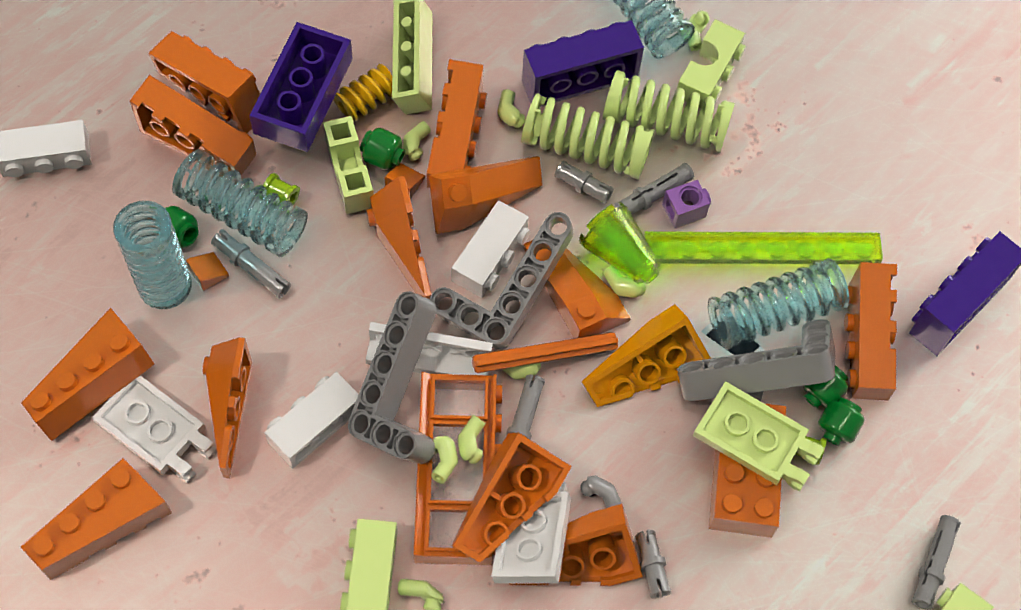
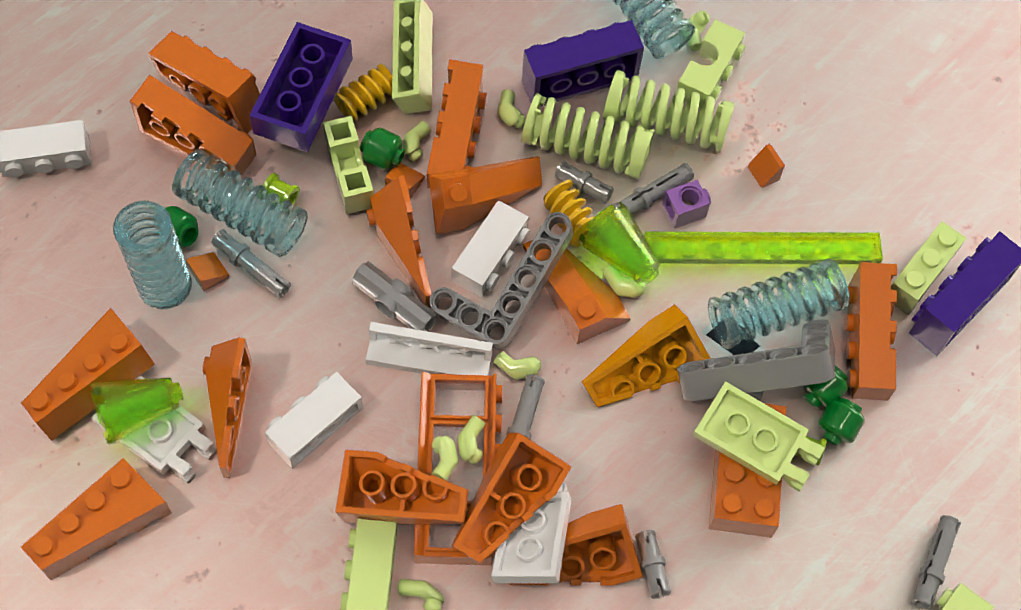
light grey beam [348,291,436,464] -> none
orange axle [472,332,618,373] -> none
light grey arm [580,476,624,508] -> none
none -> clear neon green cone [90,377,183,445]
none -> orange wedge [335,450,468,524]
none -> light grey piece [351,261,437,332]
none -> yellow piece [544,180,600,247]
none -> orange slope [748,144,785,188]
none -> yellowish green arch [891,221,966,315]

